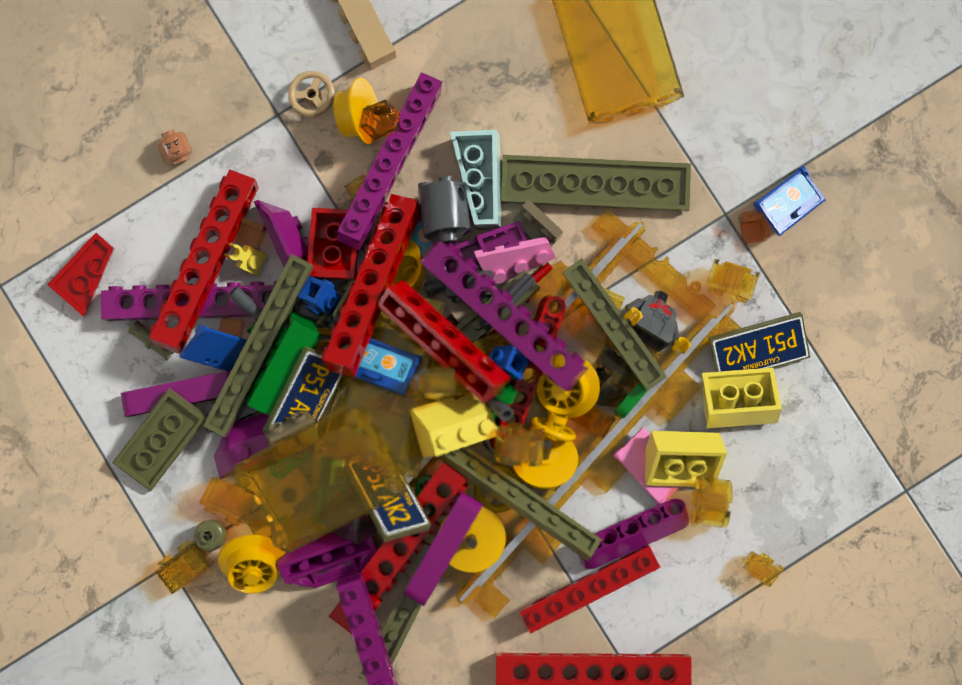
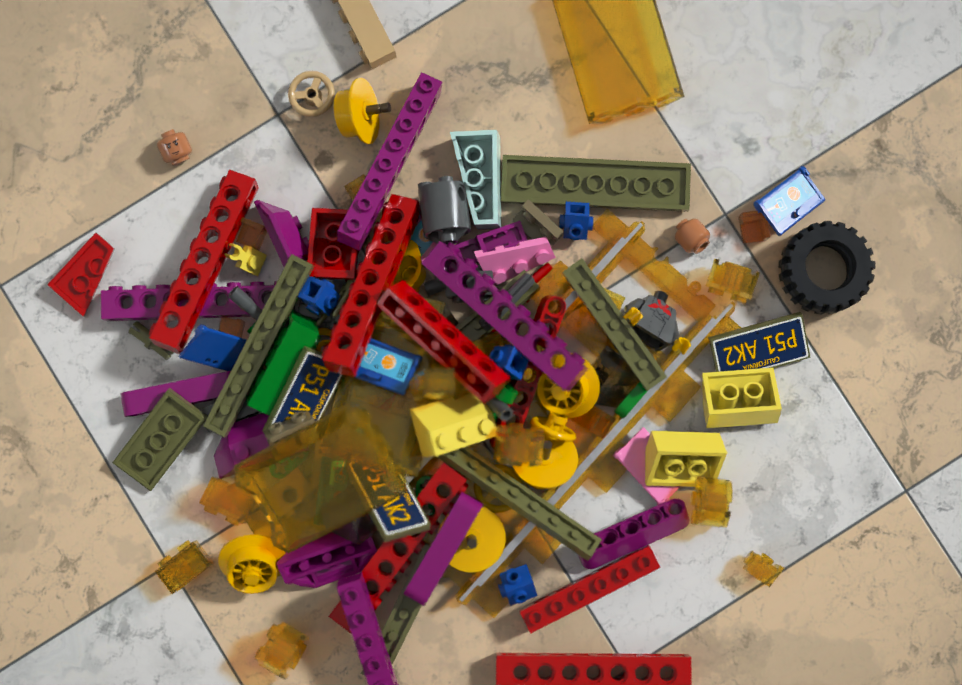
olive head [193,519,228,551] -> none
clear orange panel [359,100,400,140] -> none
none -> clear yellow brick [255,622,309,680]
none -> blue brick [498,564,537,606]
none -> blue brick [559,201,593,240]
none -> nougat head [675,219,710,254]
none -> black tyre [778,221,876,315]

